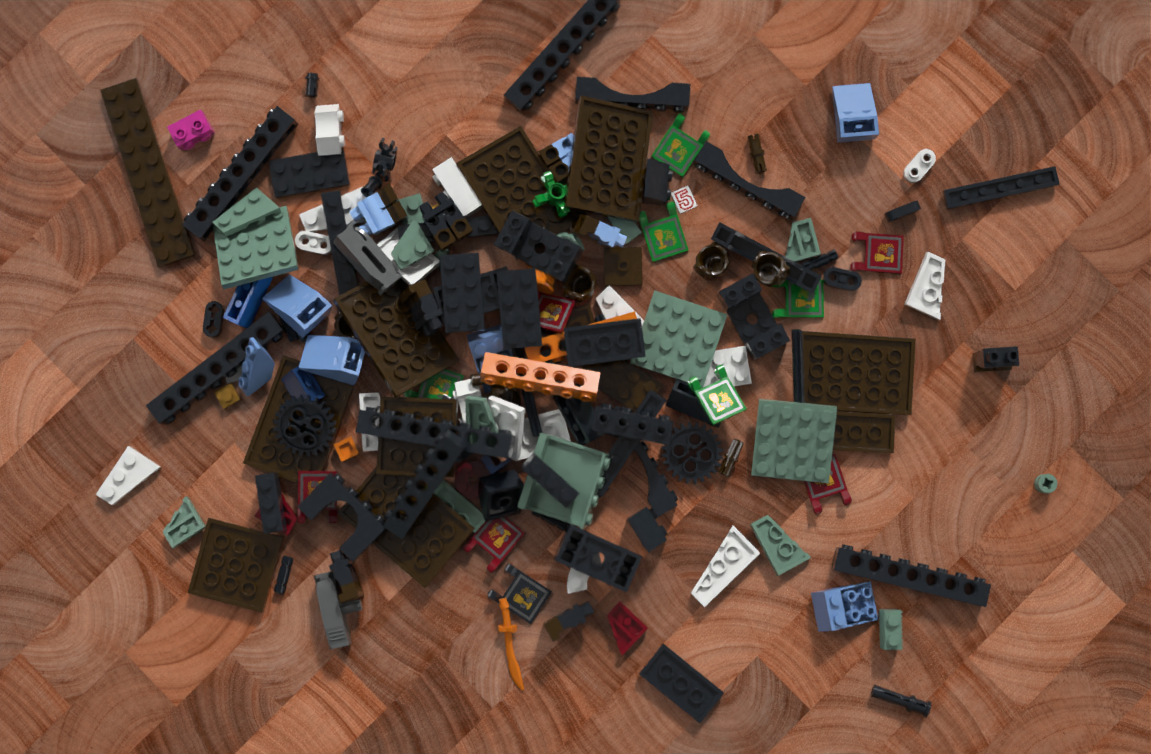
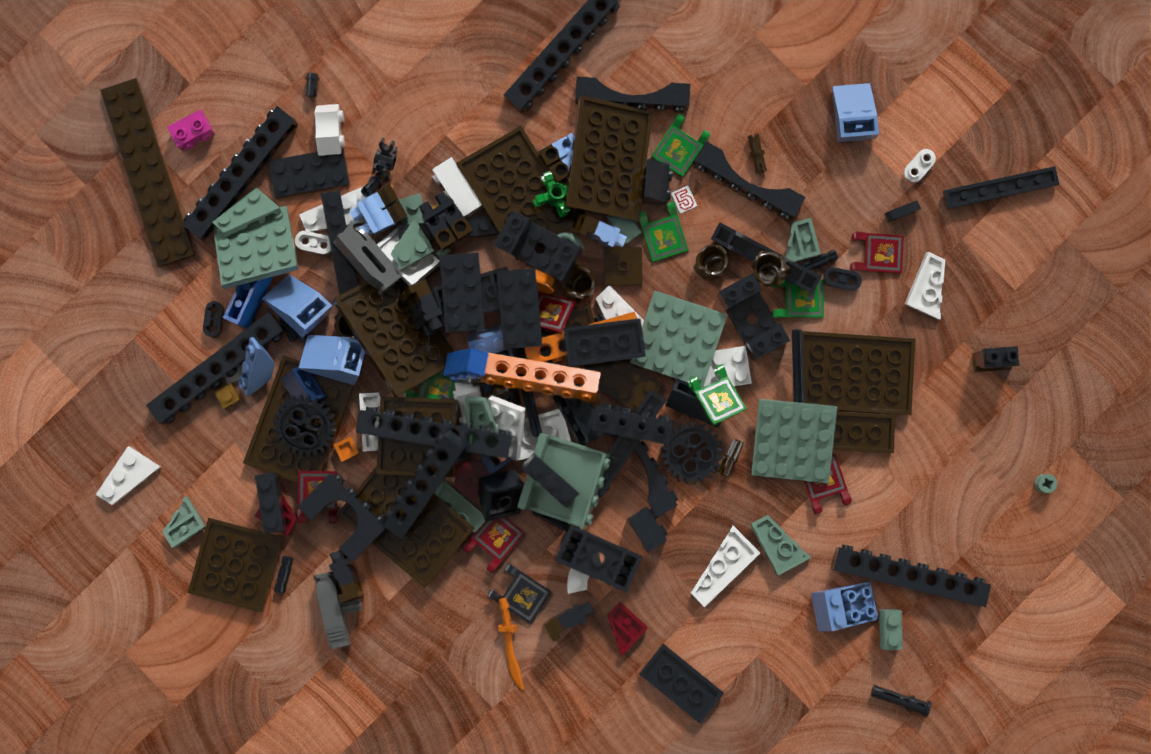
none -> blue brick [444,348,489,382]

